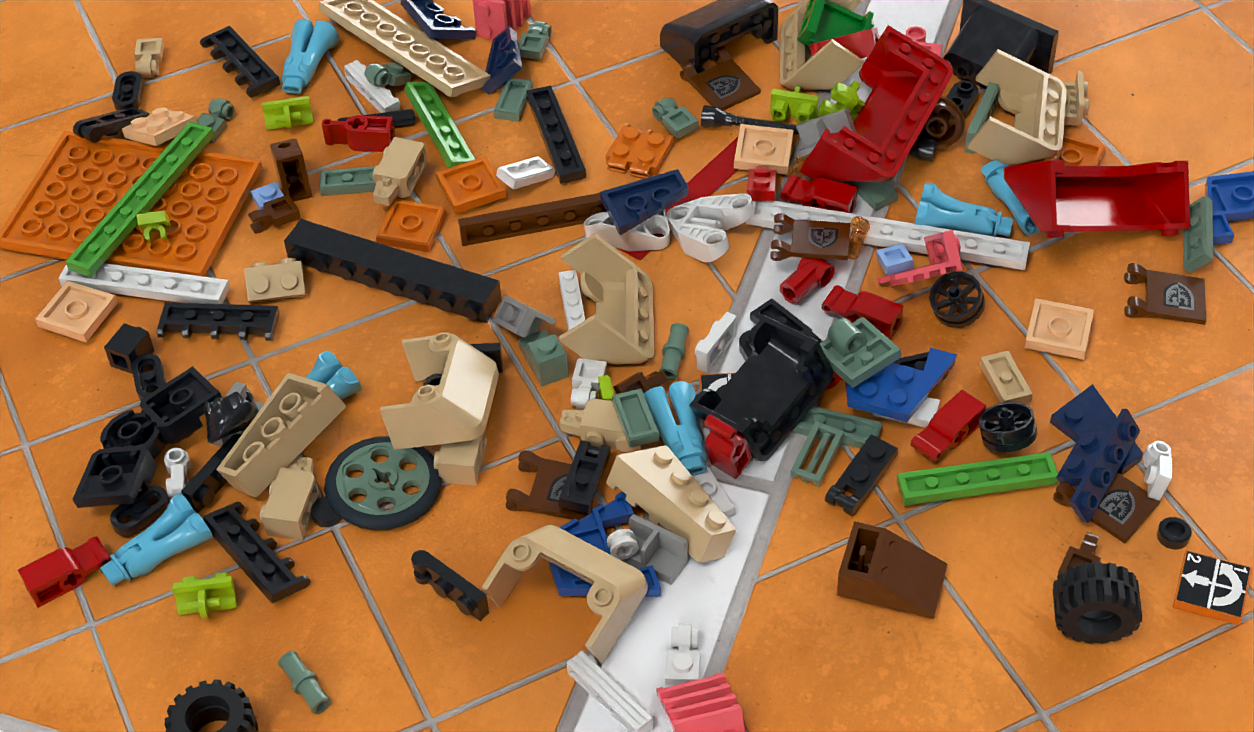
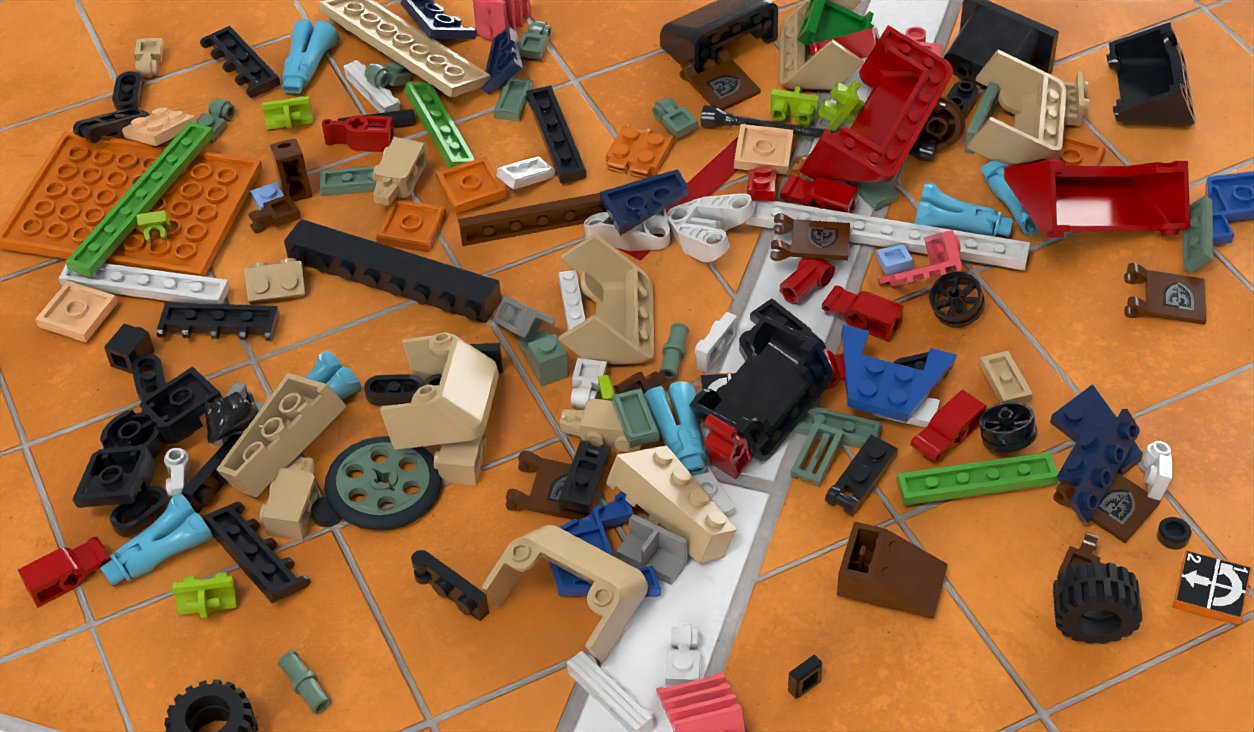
white bush [607,529,639,560] -> none
light grey panel [796,108,857,156] -> none
sand green plate [820,317,901,388] -> none
clear orange arm [848,216,870,260] -> none
light nougat plate [1024,298,1094,360] -> none
none -> black plate [364,374,424,405]
none -> black tile [788,654,822,699]
none -> black windscreen [1106,22,1196,127]

